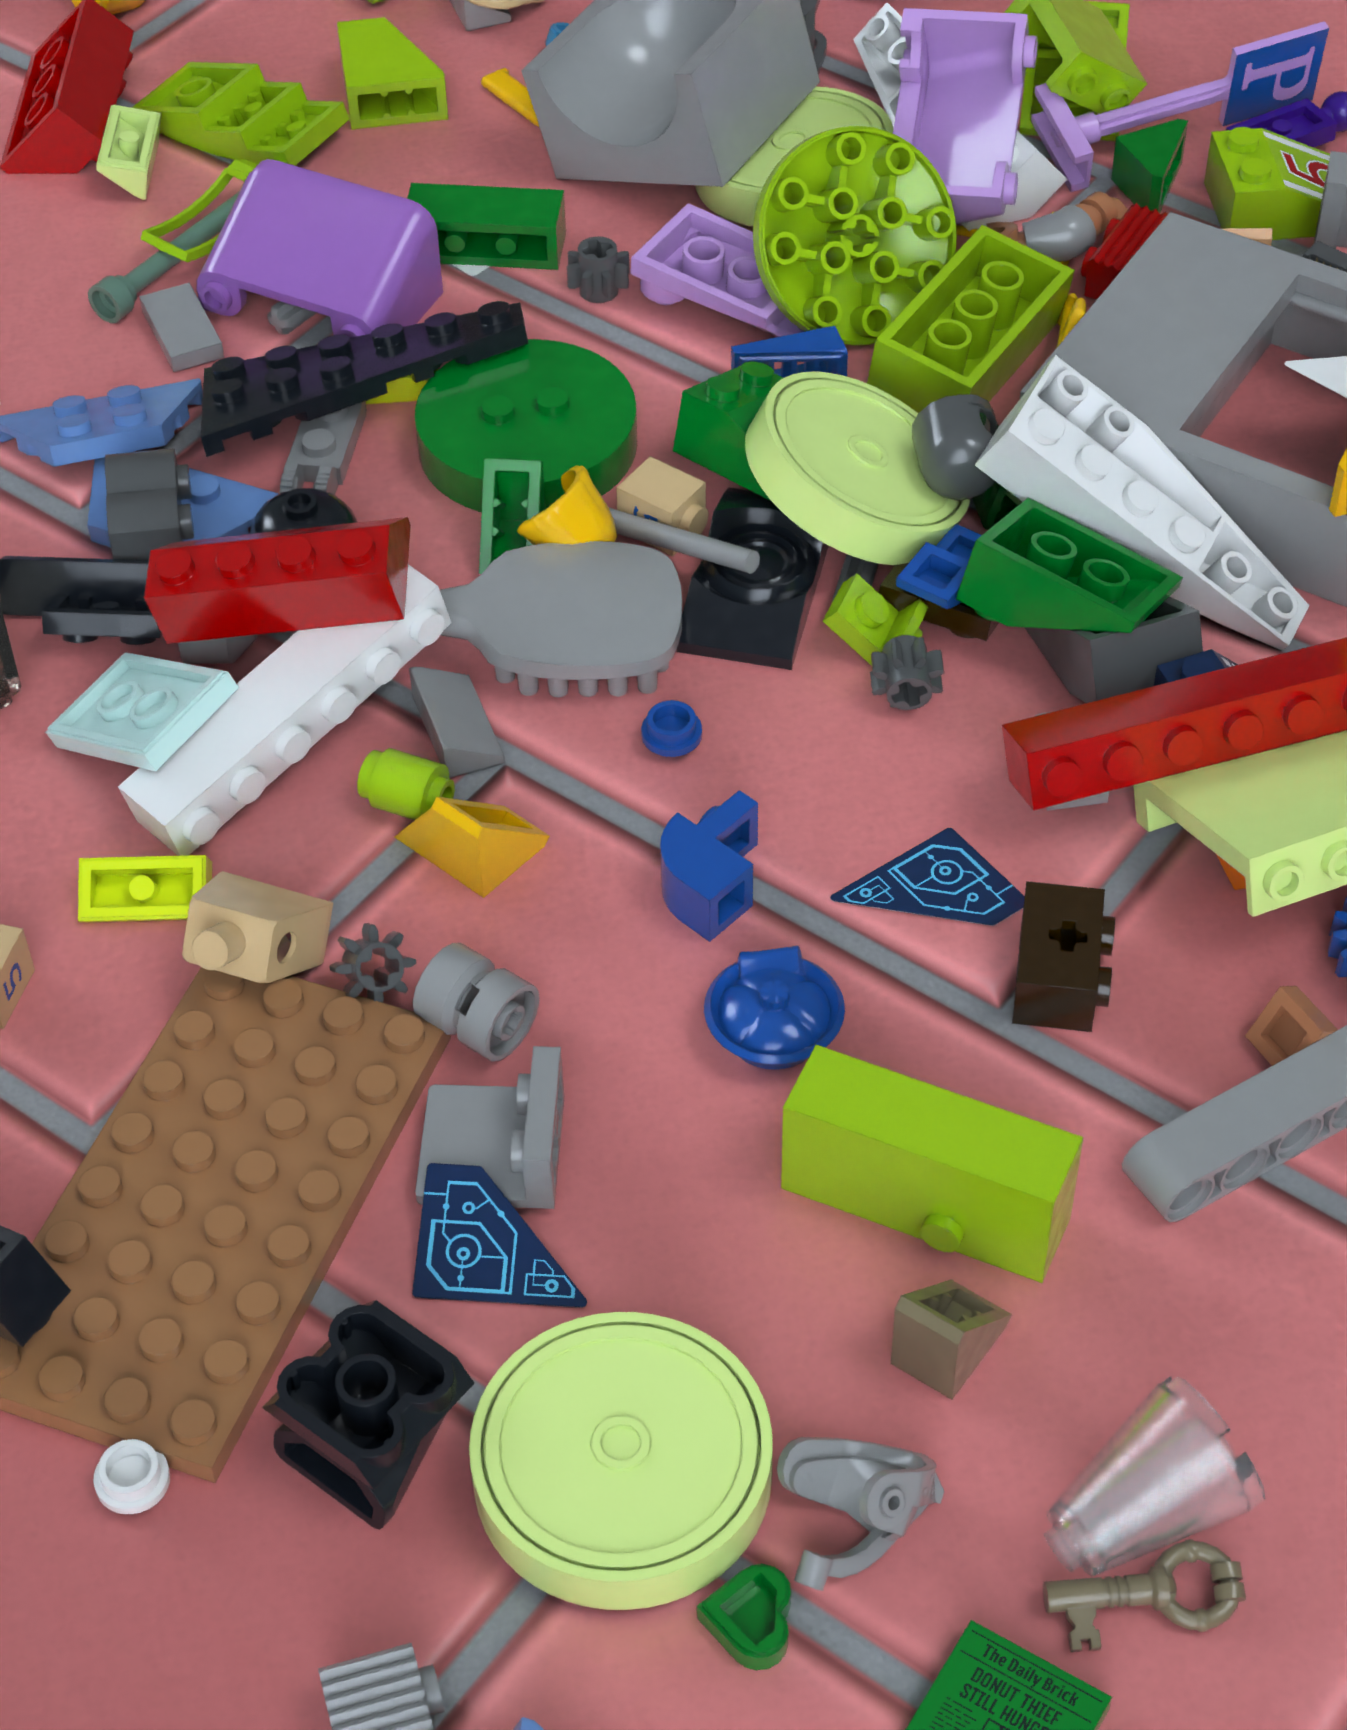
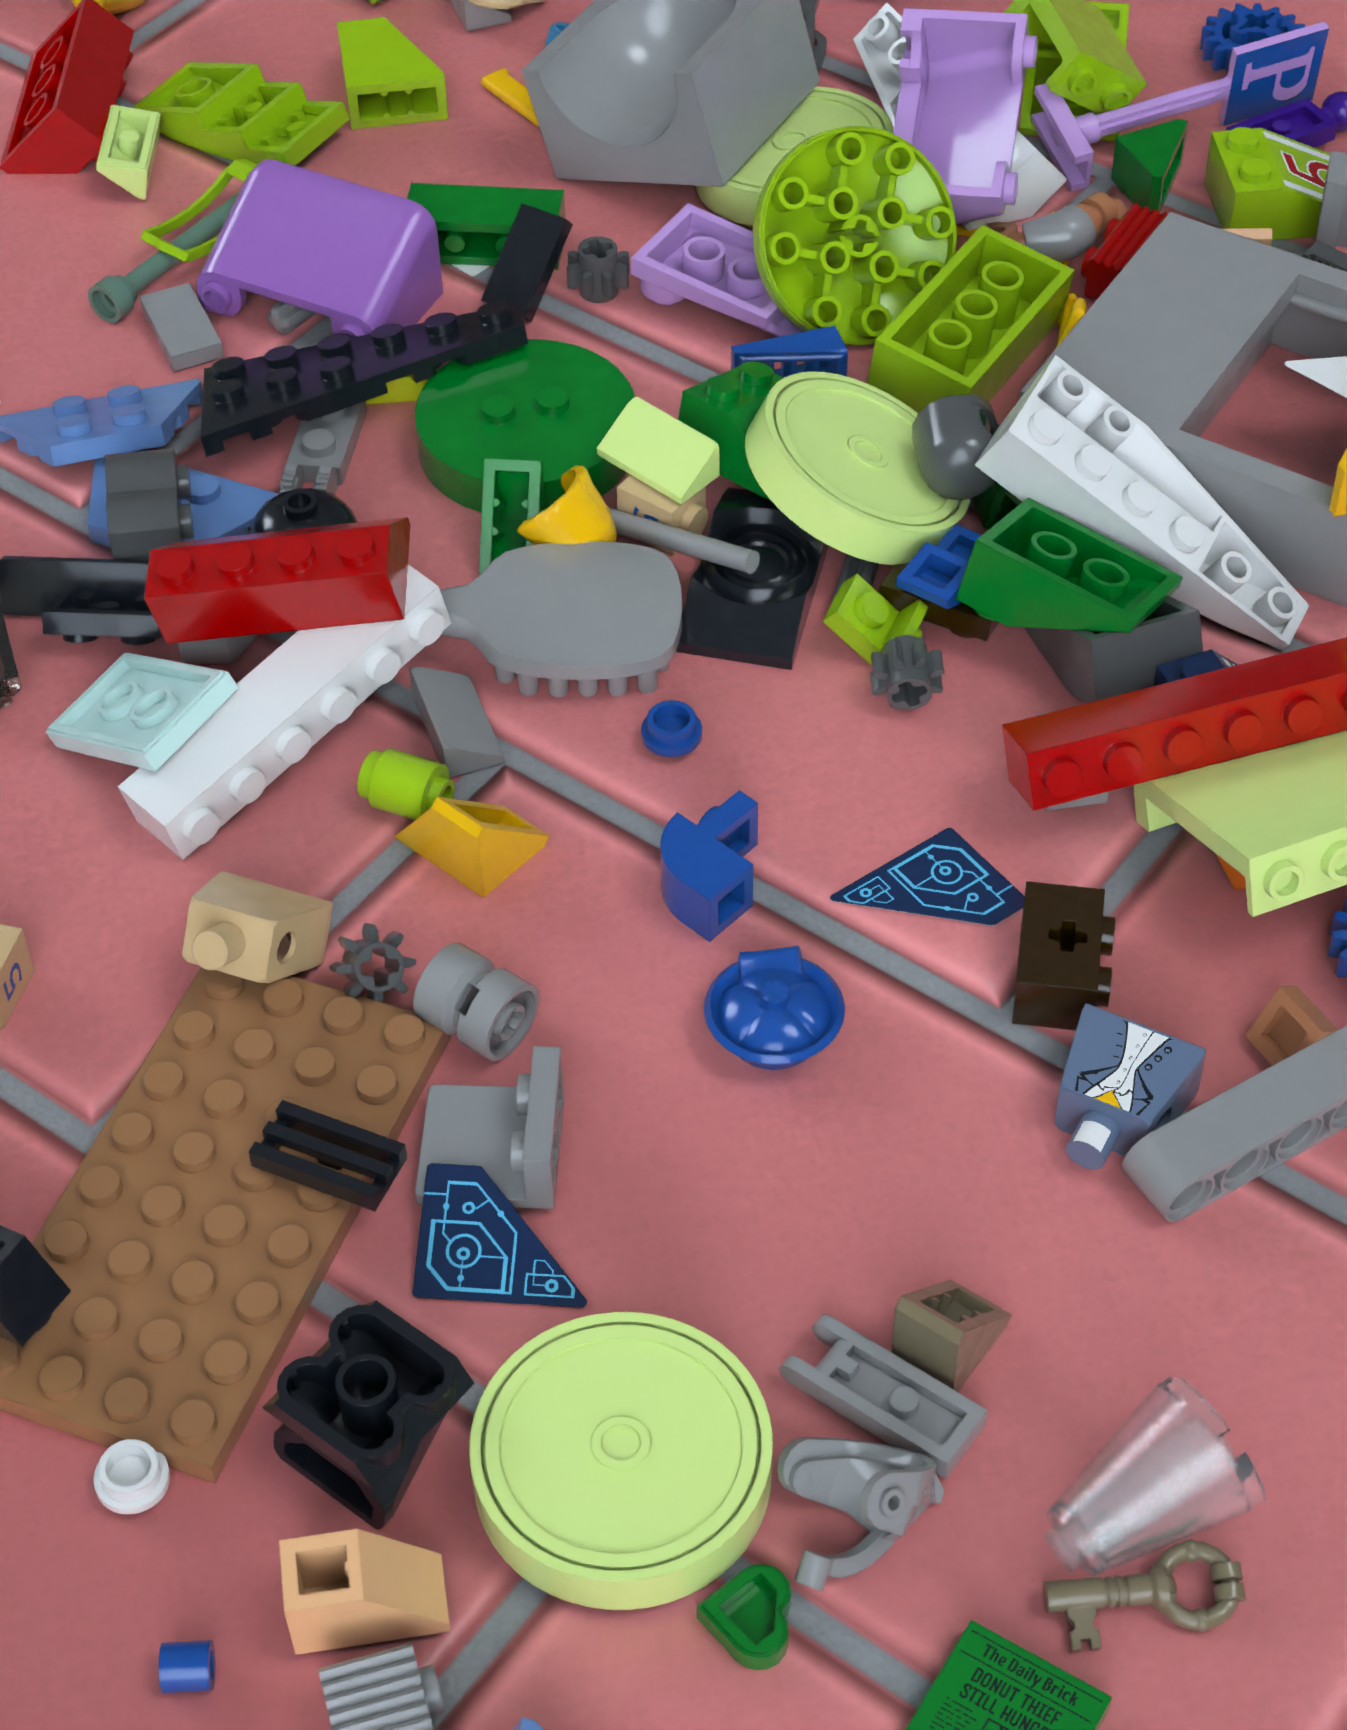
neon yellow slope [78,855,212,922] -> none
lime brick [781,1045,1083,1283] -> none
none -> blue piece [159,1640,215,1693]
none -> black tile [248,1100,407,1211]
none -> light nougat slope [279,1529,450,1655]
none -> black tile [481,203,573,322]
none -> yellowish green slope [597,397,720,505]
none -> light grey hinge [779,1314,988,1479]
none -> sand blue torso [1054,1003,1207,1170]
none -> blue gear [1200,3,1306,72]

